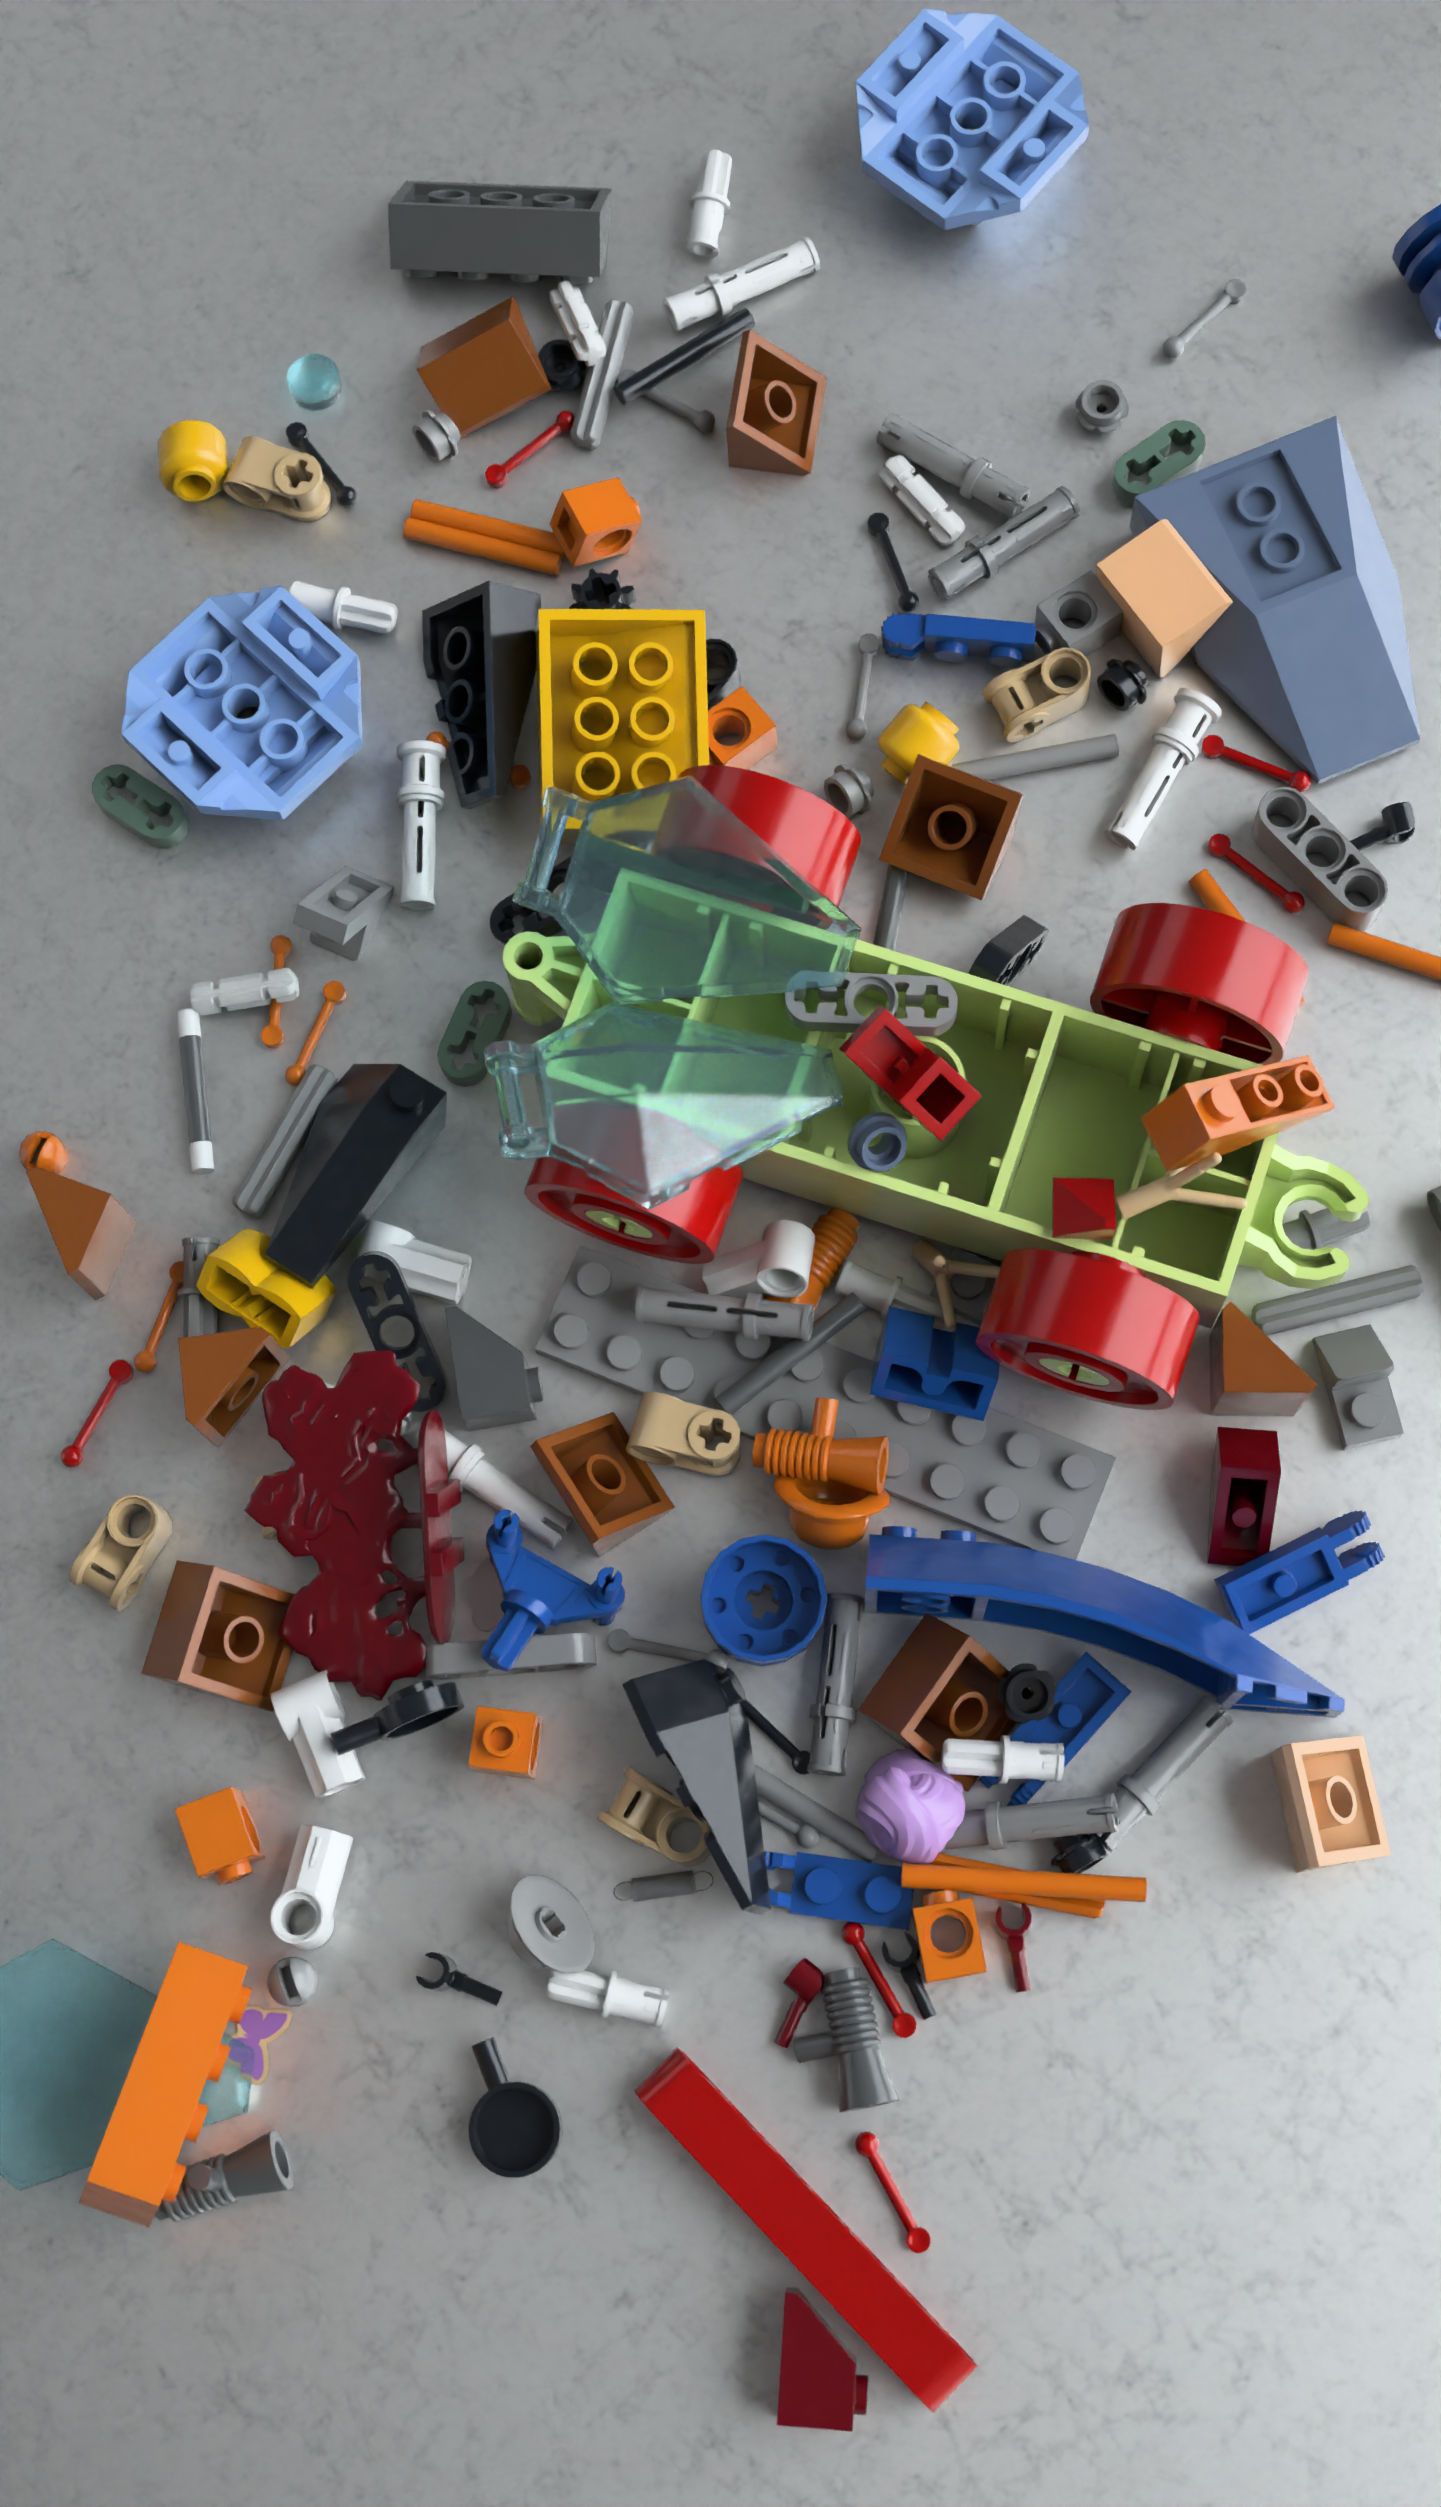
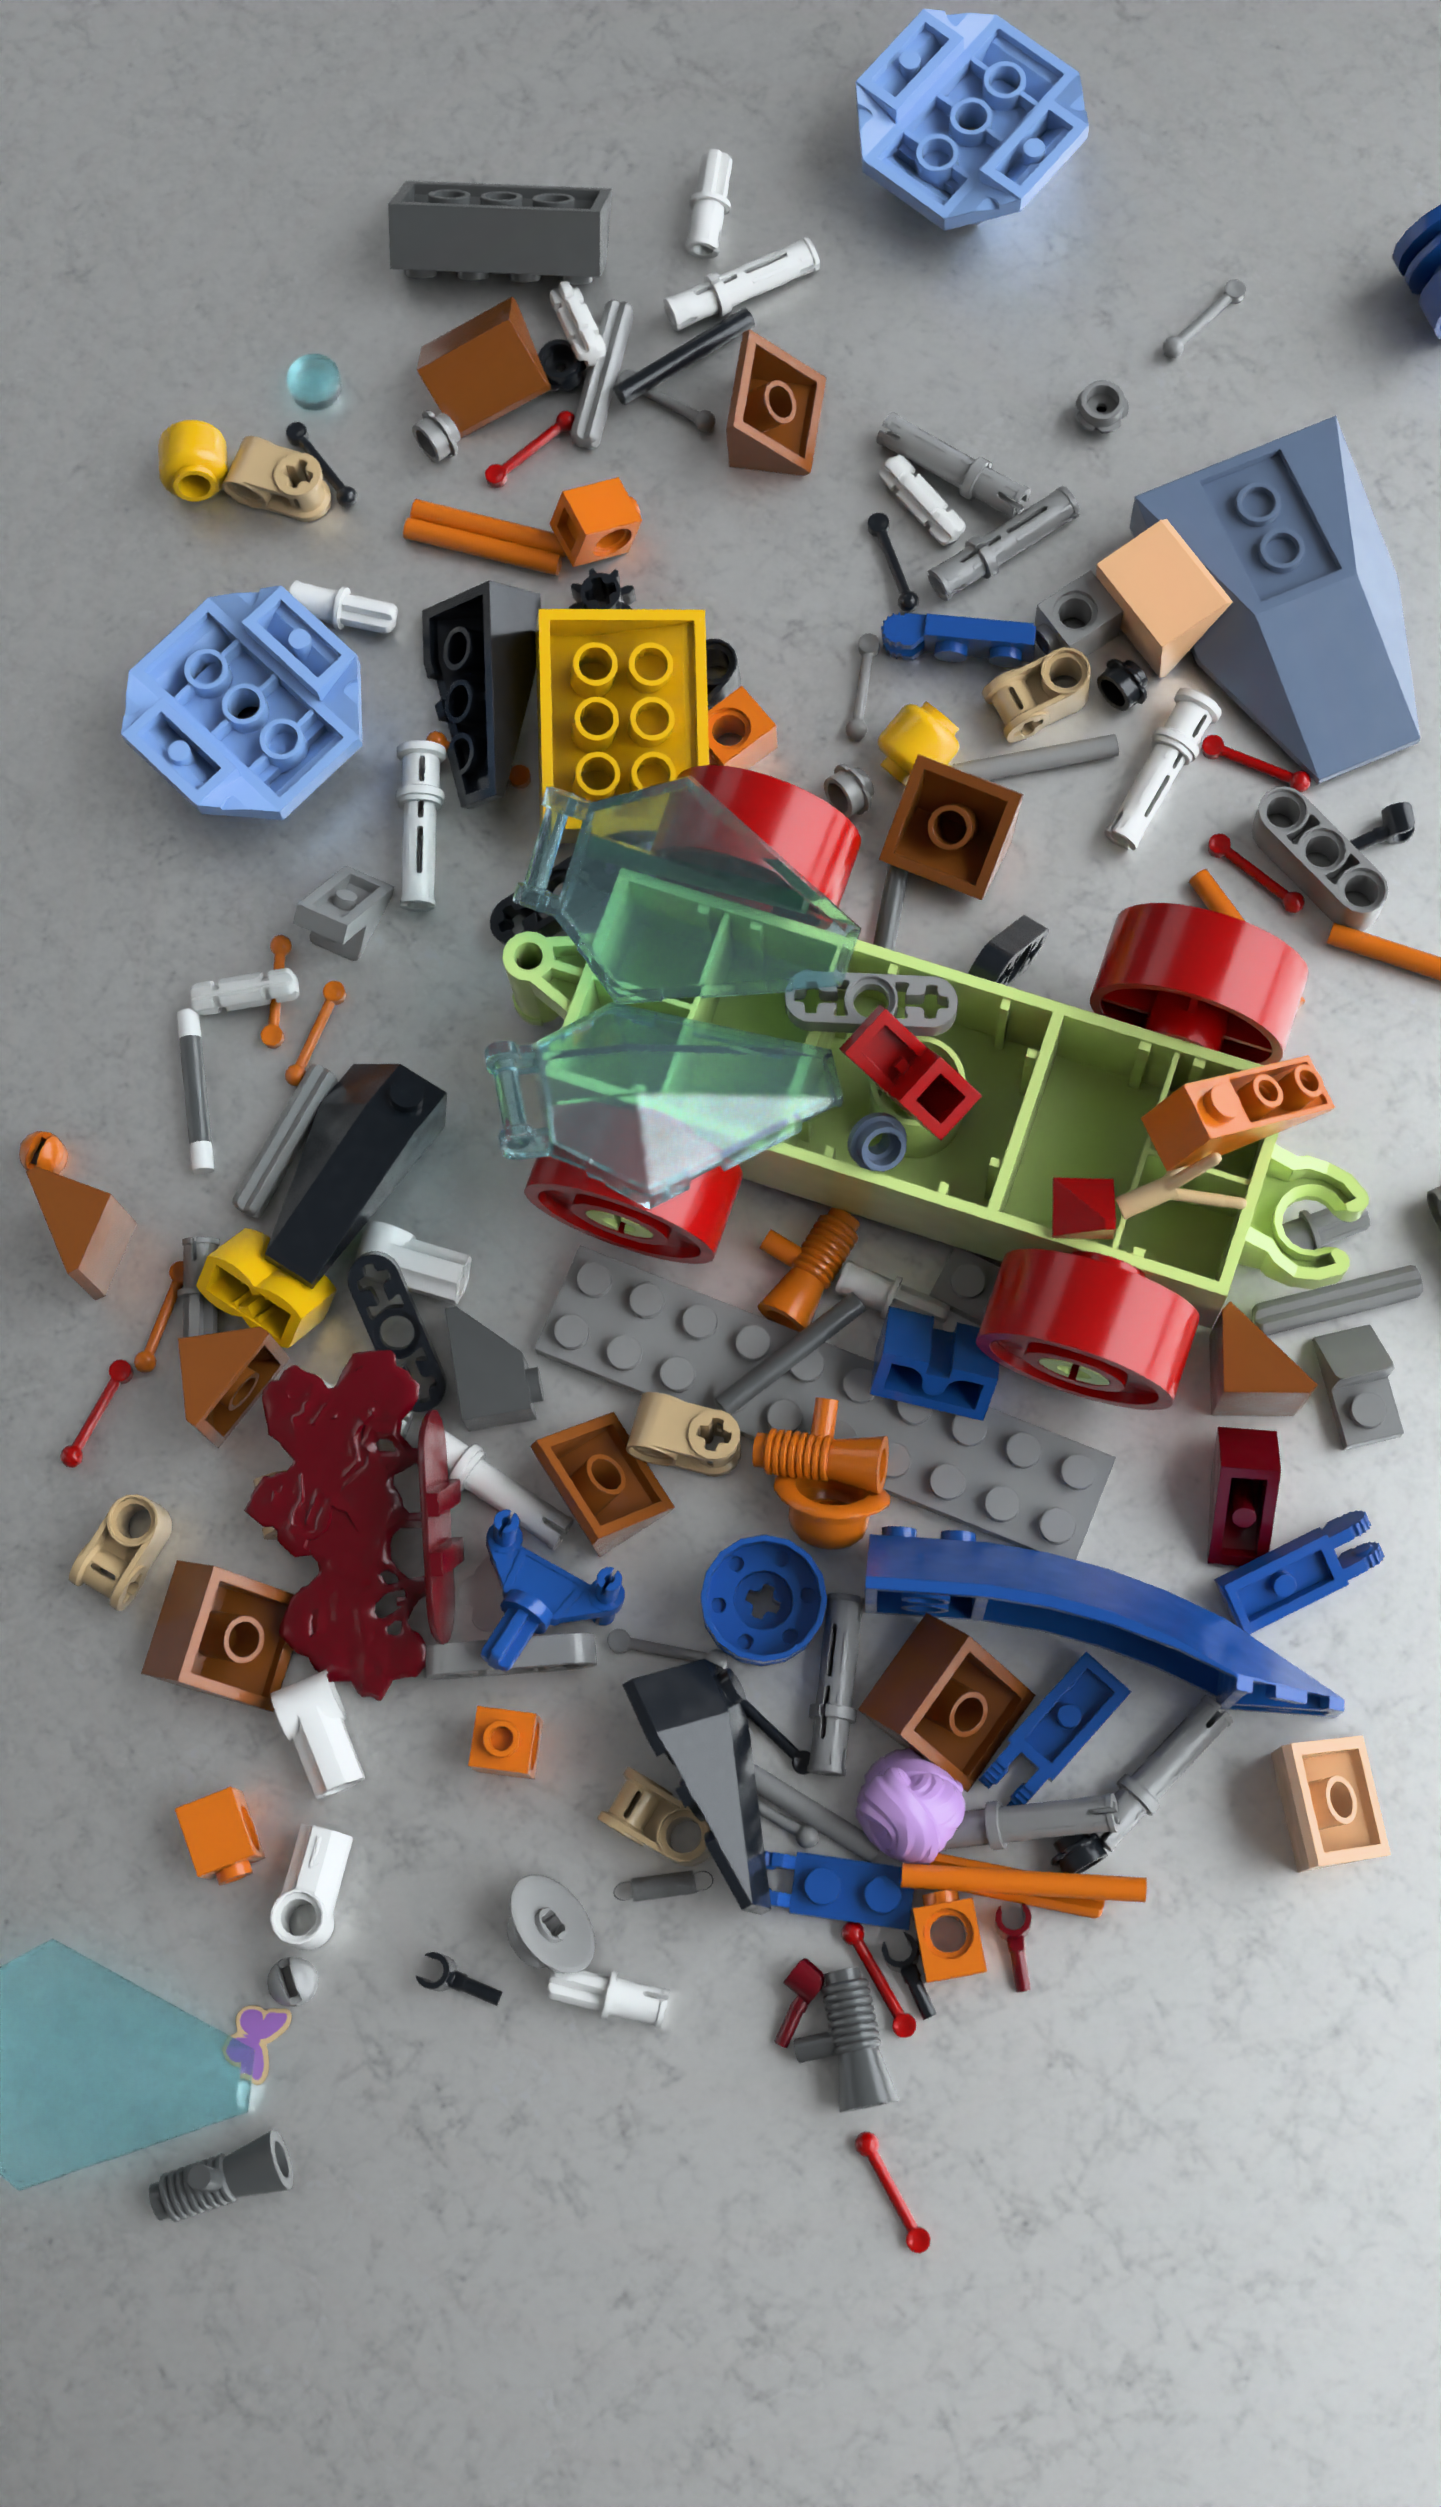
orange wedge [79,1942,252,2227] -> none
sand green beam [92,765,189,848] -> none
black piece [330,1680,464,1756] -> none
sand green beam [437,981,512,1087] -> none
black piece [469,2037,563,2178] -> none
red beam [634,2047,978,2412] -> none
light grey pin [635,1286,814,1341] -> none
white piece [702,1220,815,1298] -> none
dark red slope [777,2287,868,2431] -> none
tan plant [912,1240,1000,1329] -> none
white axle [941,1735,1064,1784] -> none
black plate [997,1663,1057,1723] -> none
sand green beam [1112,420,1205,507] -> none

